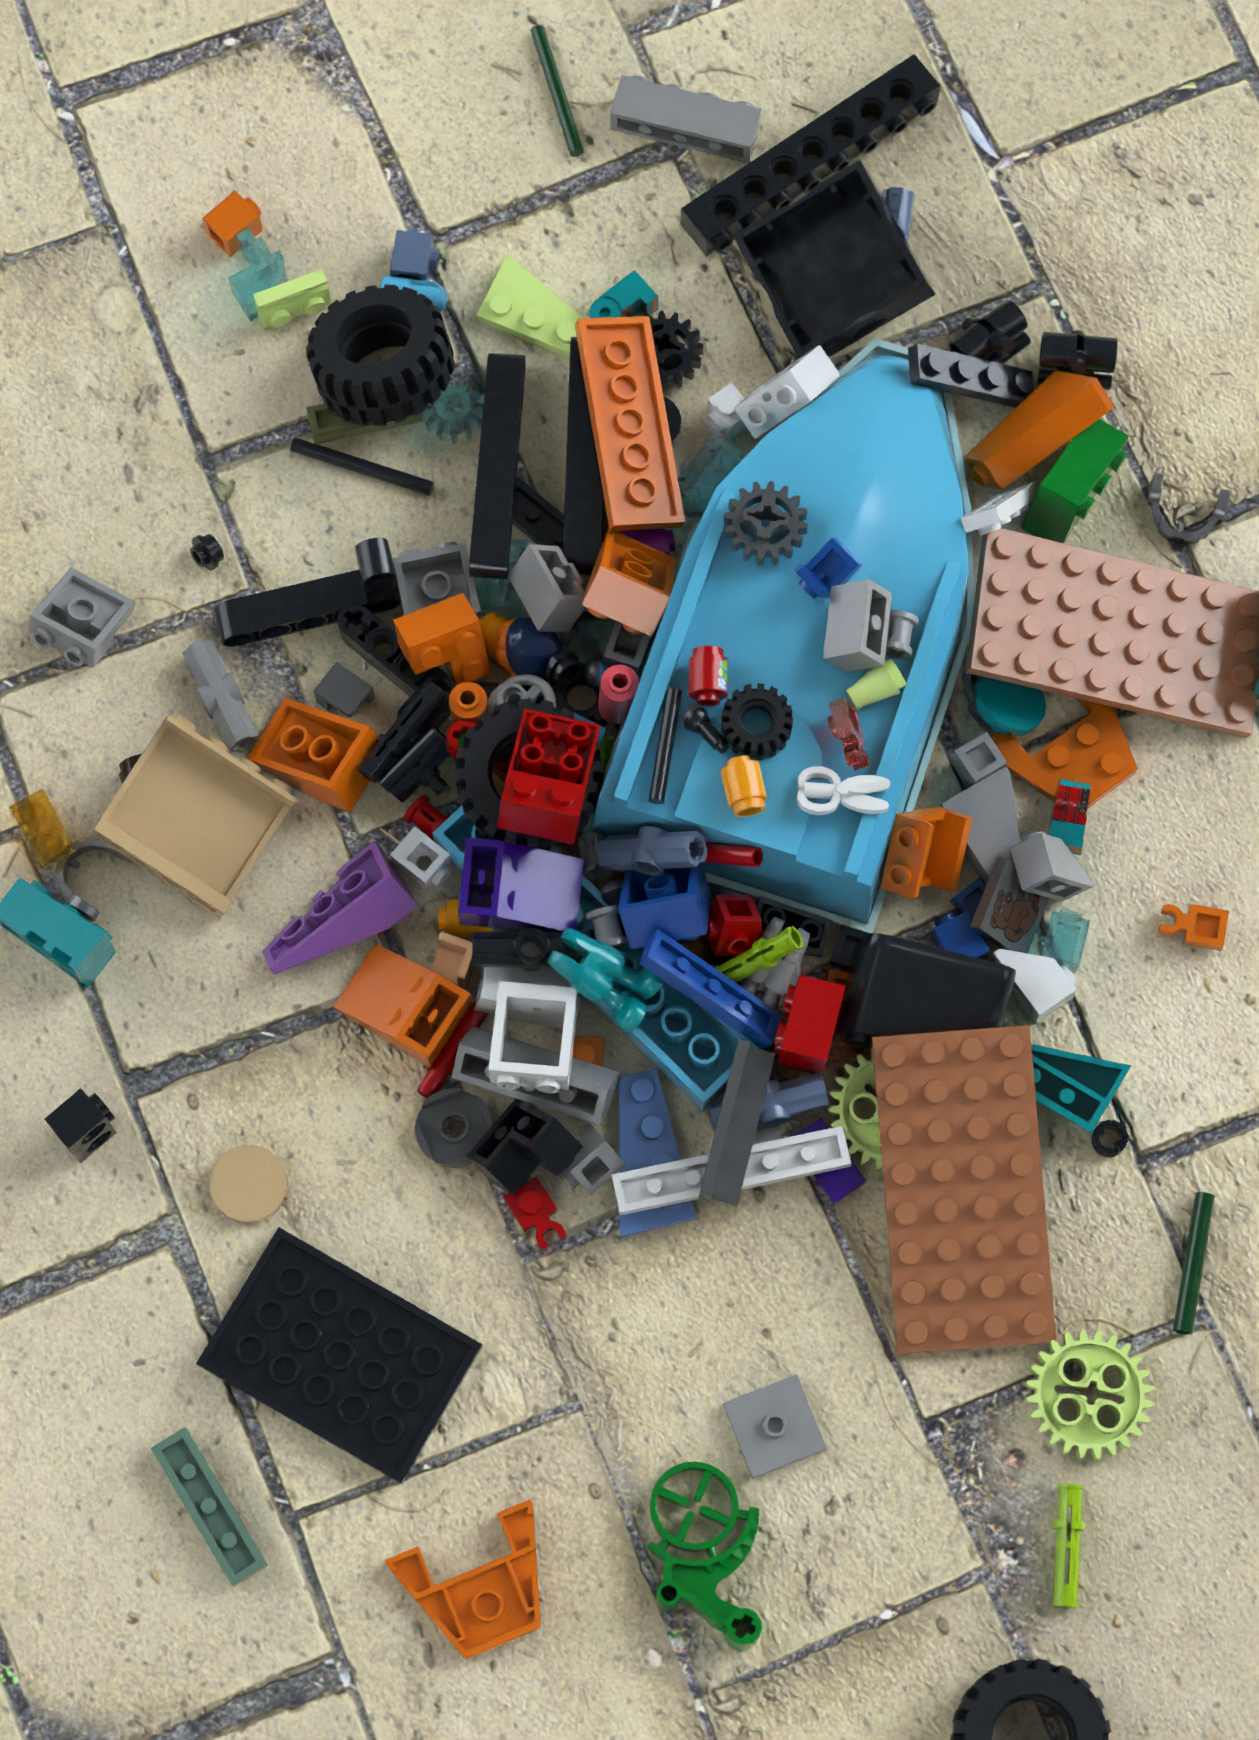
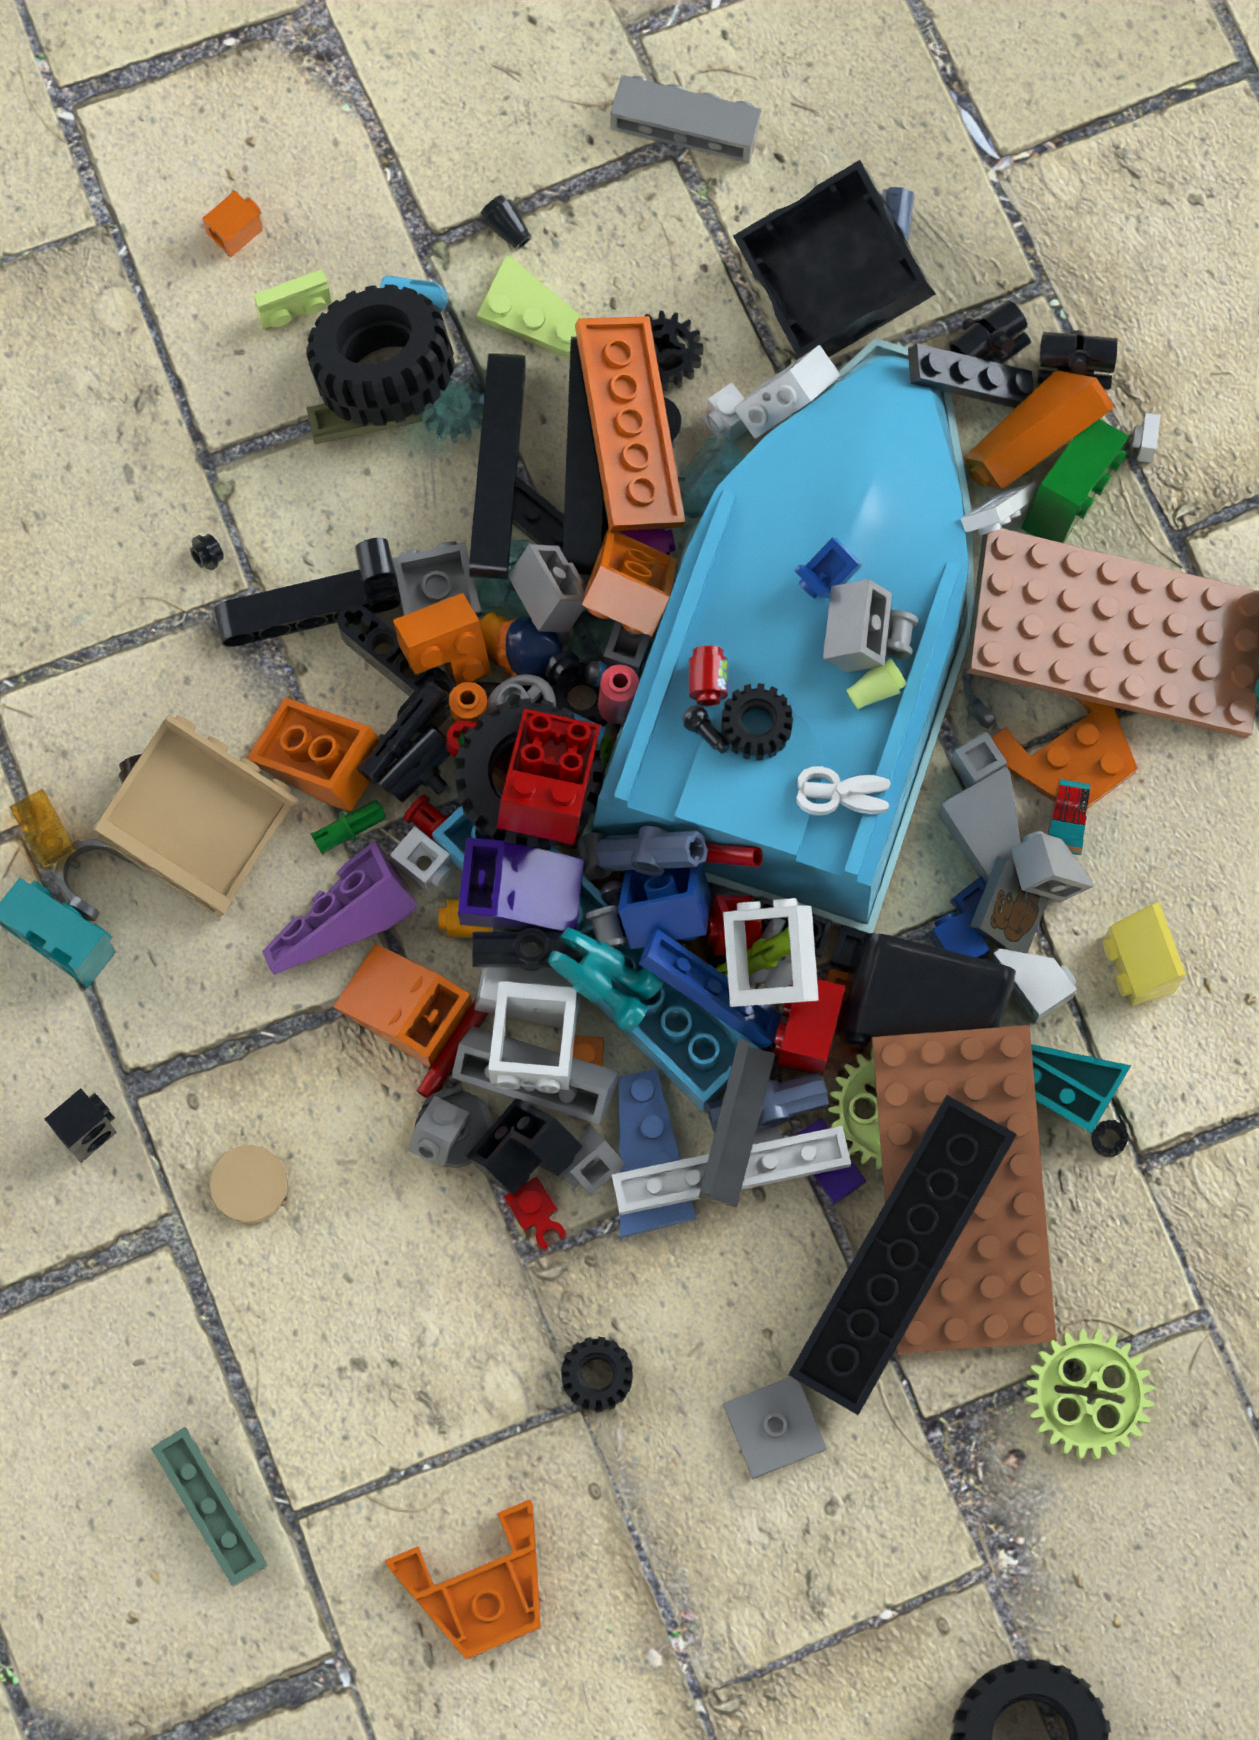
light grey plate [29,567,135,668] -> none
light grey piece [182,639,259,753] -> none
black plate [196,1227,483,1485] -> none
clear light blue brick [228,228,288,321] -> none
black bar [290,437,434,496] -> none
dark grey panel [314,662,375,717] -> none
sand blue brick [390,228,440,281] -> none
light nougat panel [431,932,474,990] -> none
dark green bar [530,25,584,157] -> none
teal leg [589,270,658,318] -> none
green piece [647,1462,762,1651] -> none
black bar [649,688,682,804] -> none
black brick [681,54,940,256] -> none
light orange brick [720,756,767,817] -> none
dark grey gear [724,481,808,566] -> none
clear red plate [828,698,870,771] -> none
orange panel [880,806,973,899] -> none
teal tile [973,676,1046,736] -> none
clear light blue brick [1040,909,1090,973] -> none
lime pin [1052,1483,1085,1608] -> none
flat silver piece [1147,472,1231,544] -> none
orange plate [1157,904,1229,951] -> none
dark green piece [1173,1192,1215,1335] -> none
none -> green axle [310,800,386,855]
none -> light grey bracket [409,1096,470,1167]
none -> black cone [480,194,532,250]
none -> black tyre [561,1336,633,1412]
none -> white window [723,898,819,1007]
none -> black brick [788,1095,1017,1415]
none -> light yellow slope [1103,902,1186,1006]
none -> white plate [1132,413,1160,463]

